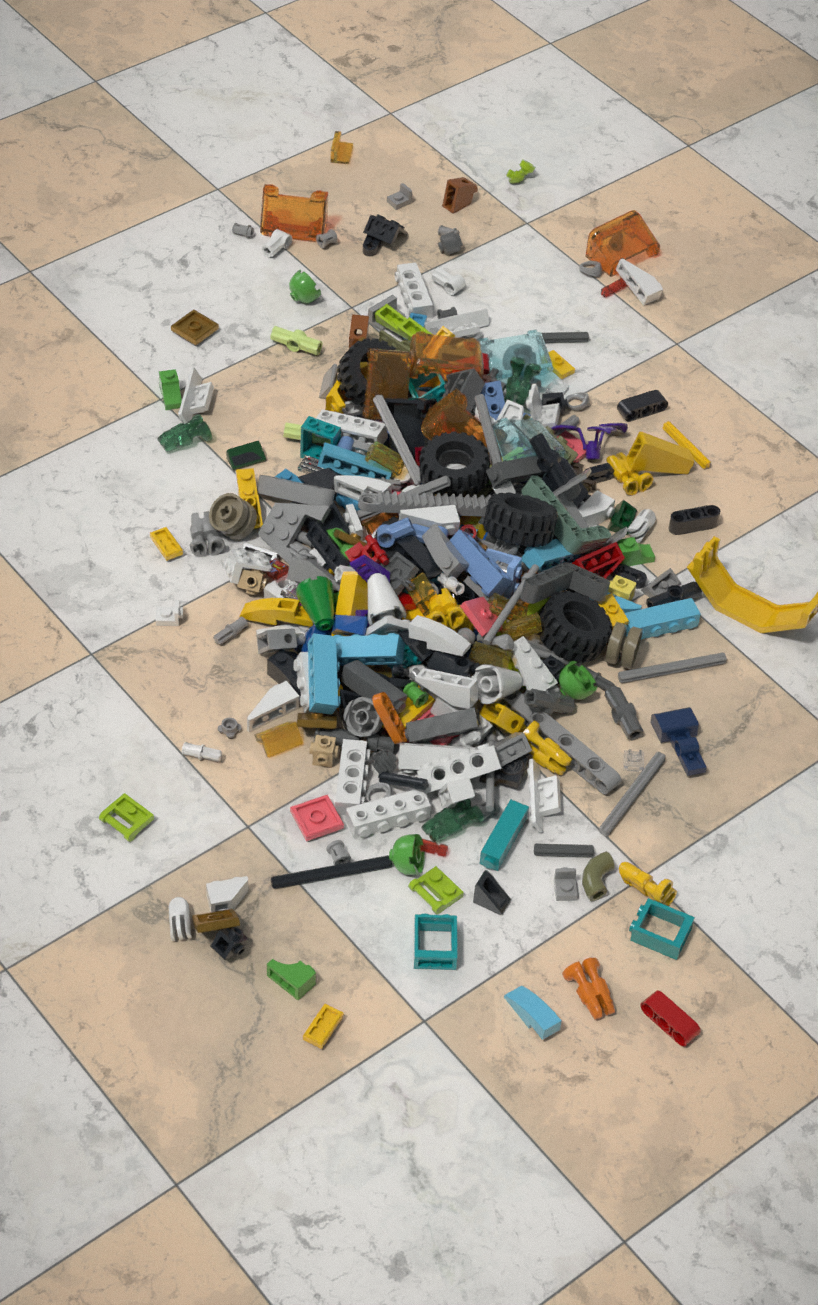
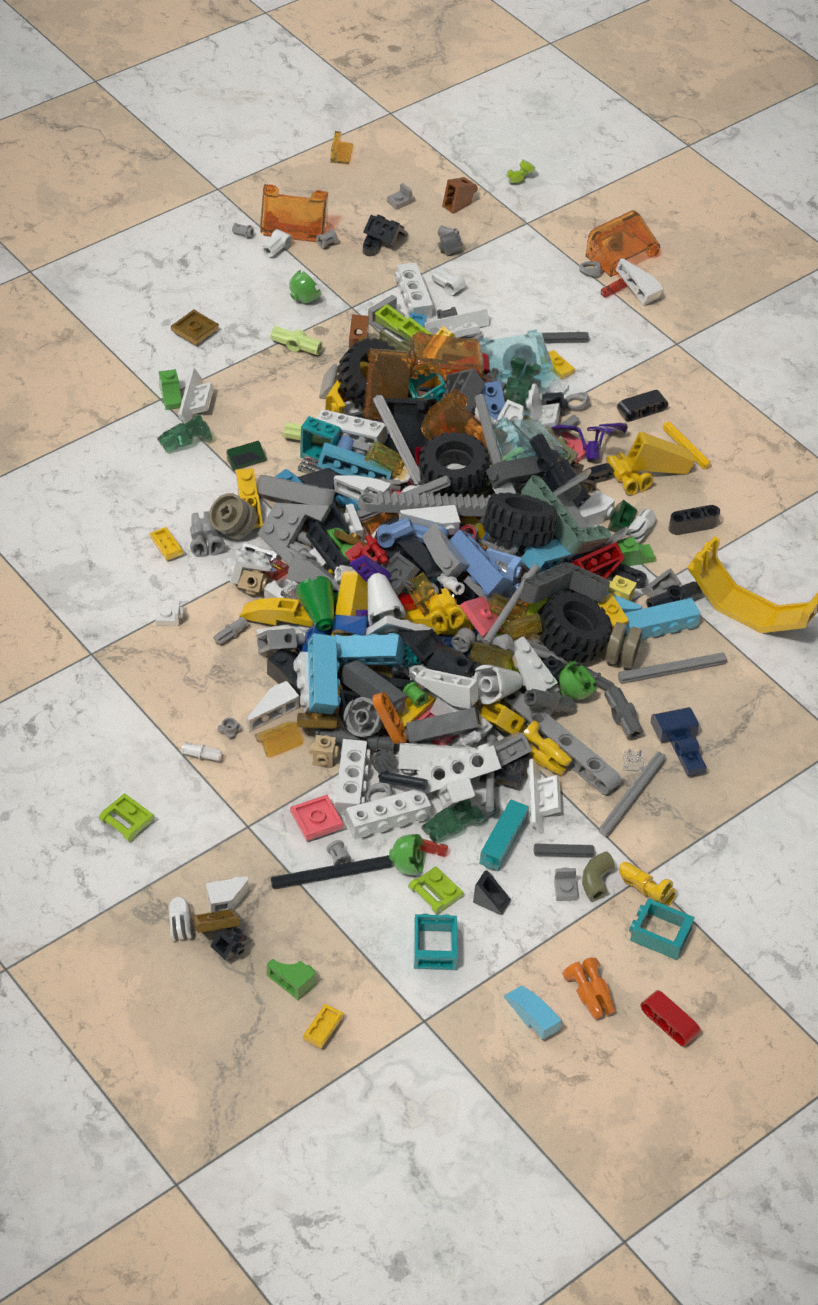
white slope [409,615,471,656] -> none

